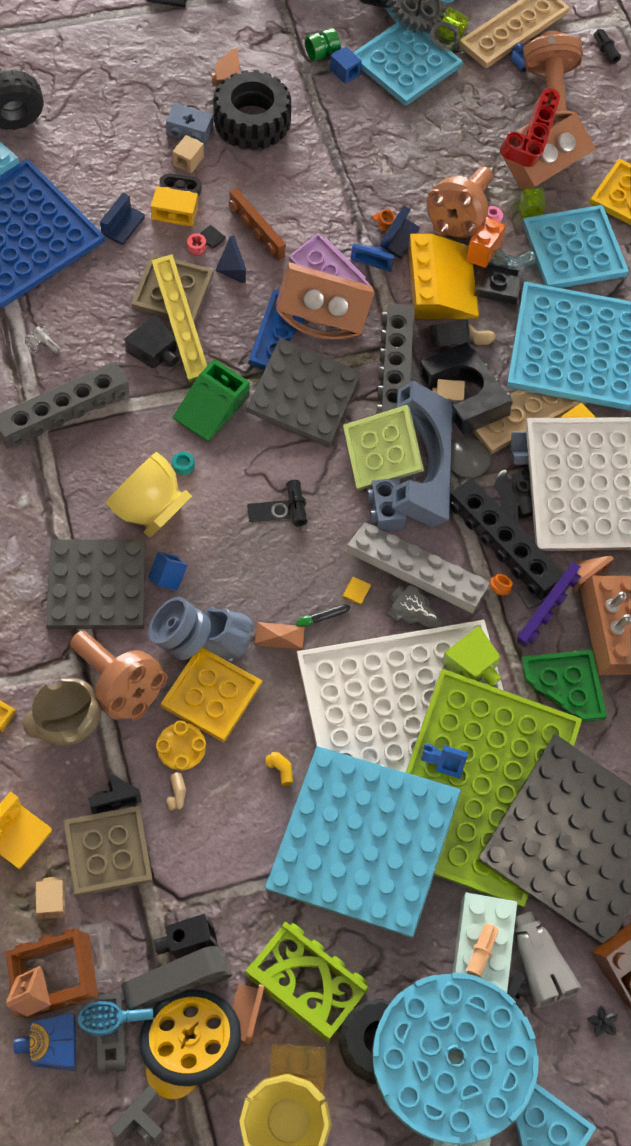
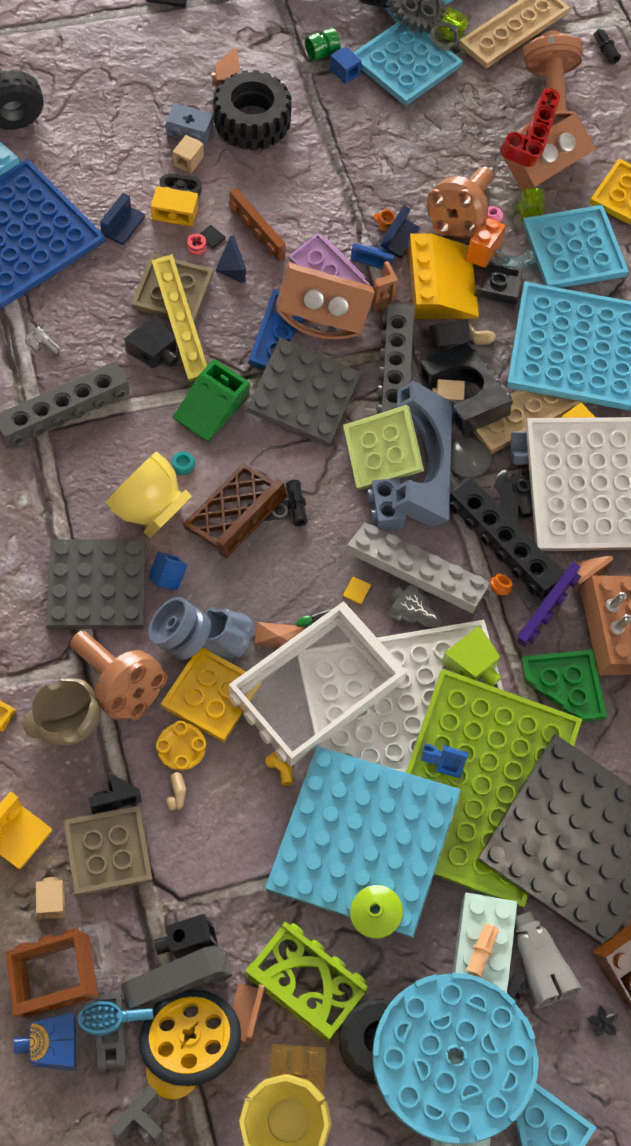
nougat slope [5,966,51,1016] -> none
blue arm [510,43,527,72] -> none
none -> reddish brown fence [183,463,287,559]
none -> clear window [228,601,407,767]
none -> lime dish [350,885,403,939]
none -> nougat panel [371,261,398,312]

